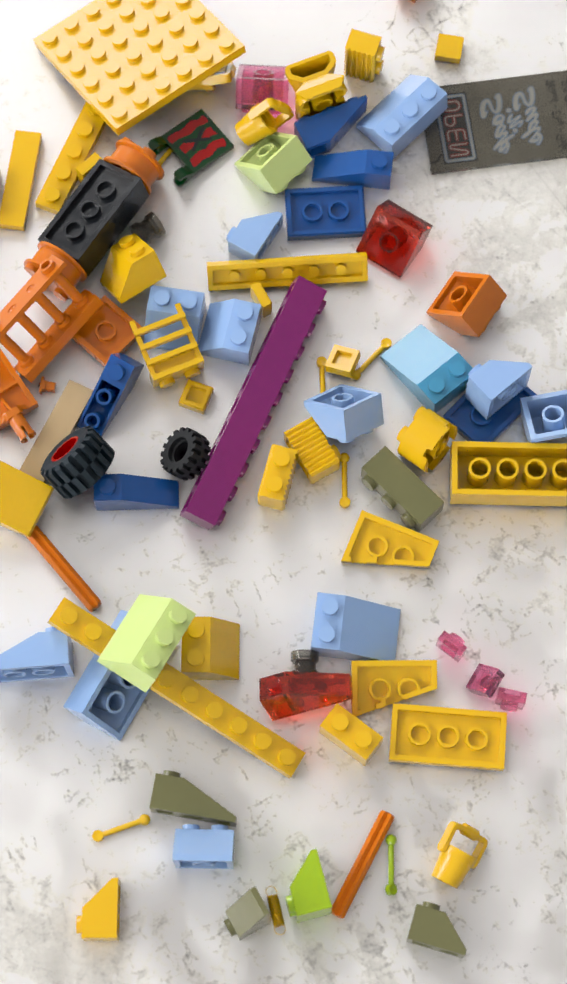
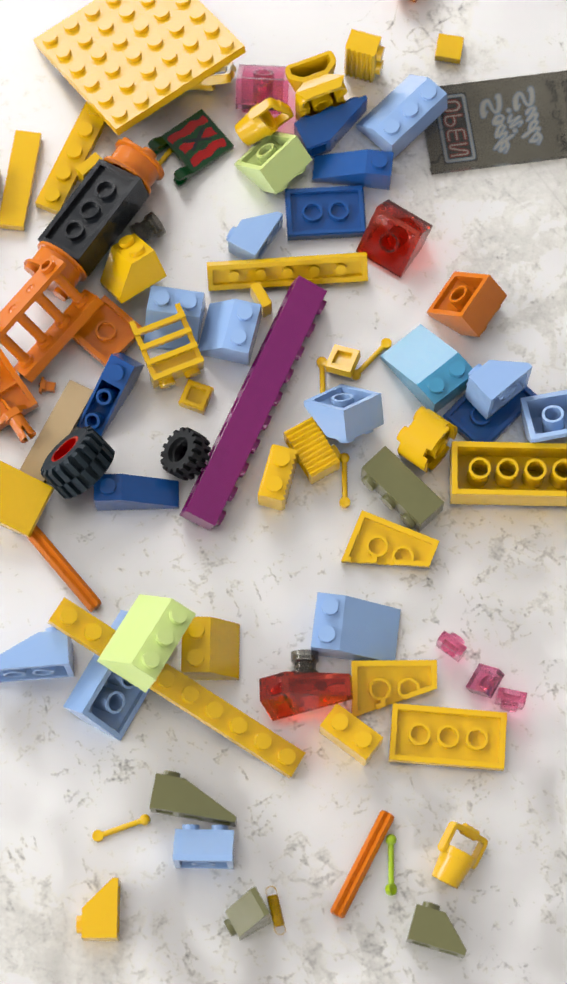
lime slope [285,849,332,923] -> none

